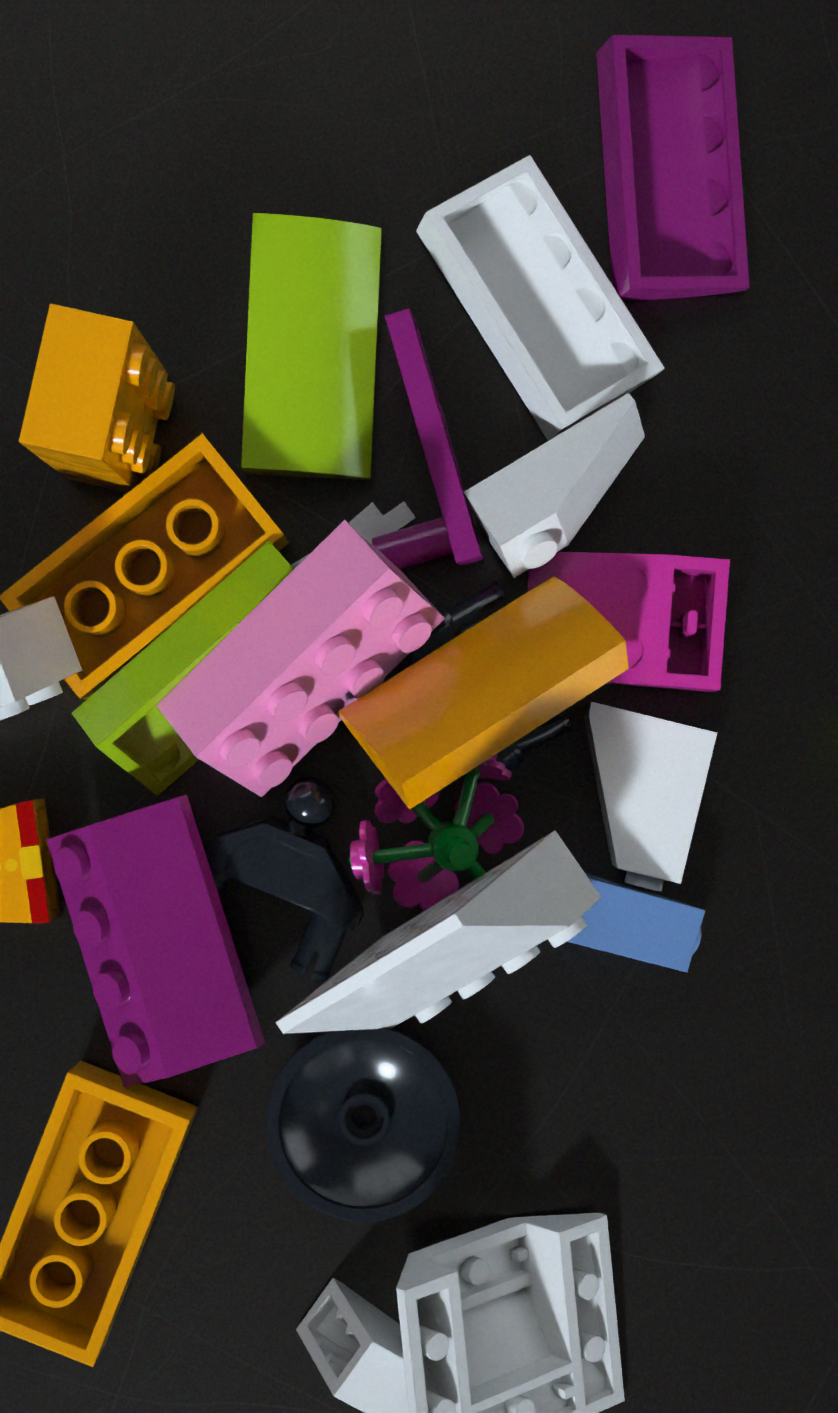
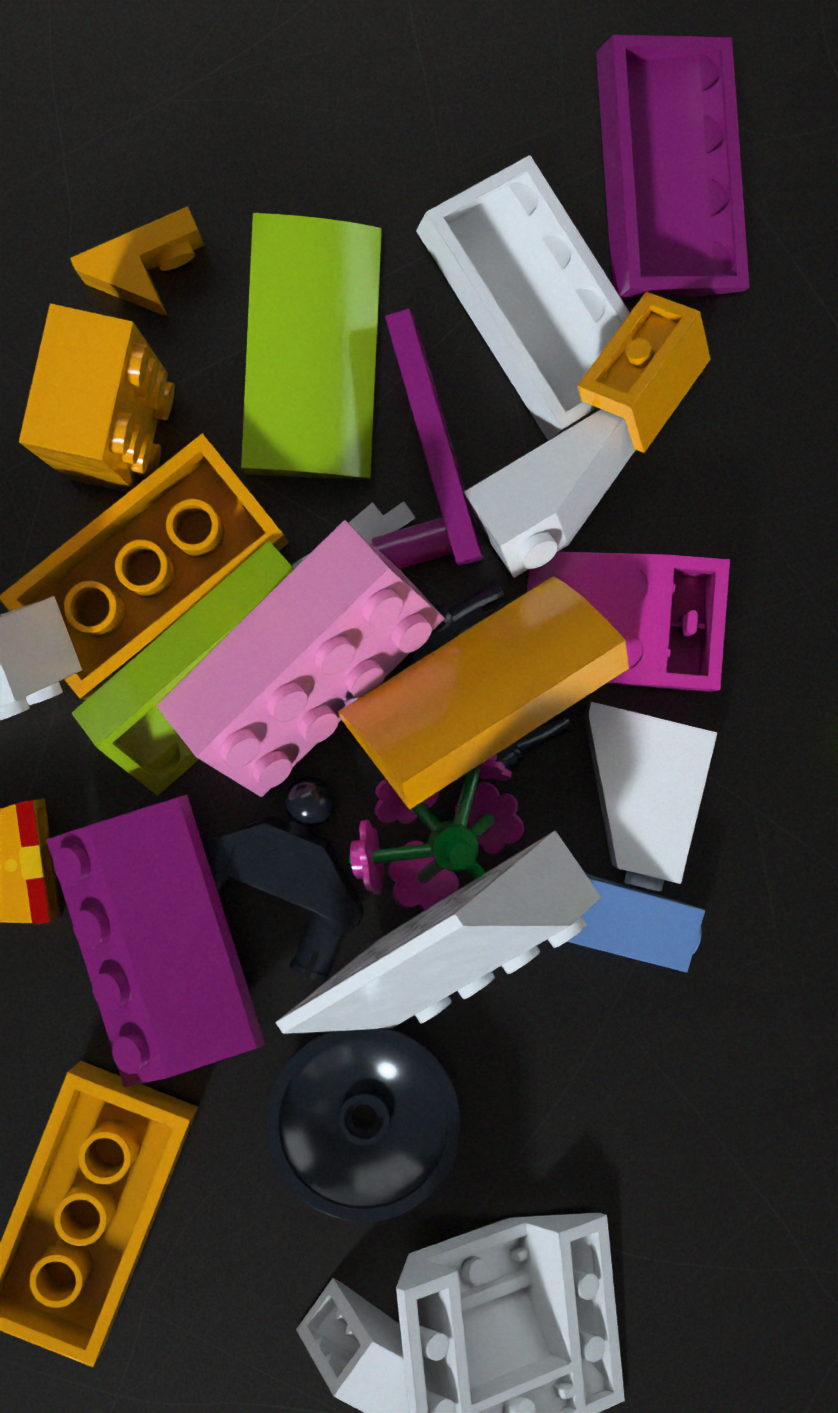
none -> light orange slope [70,206,205,315]
none -> light orange panel [577,292,711,453]

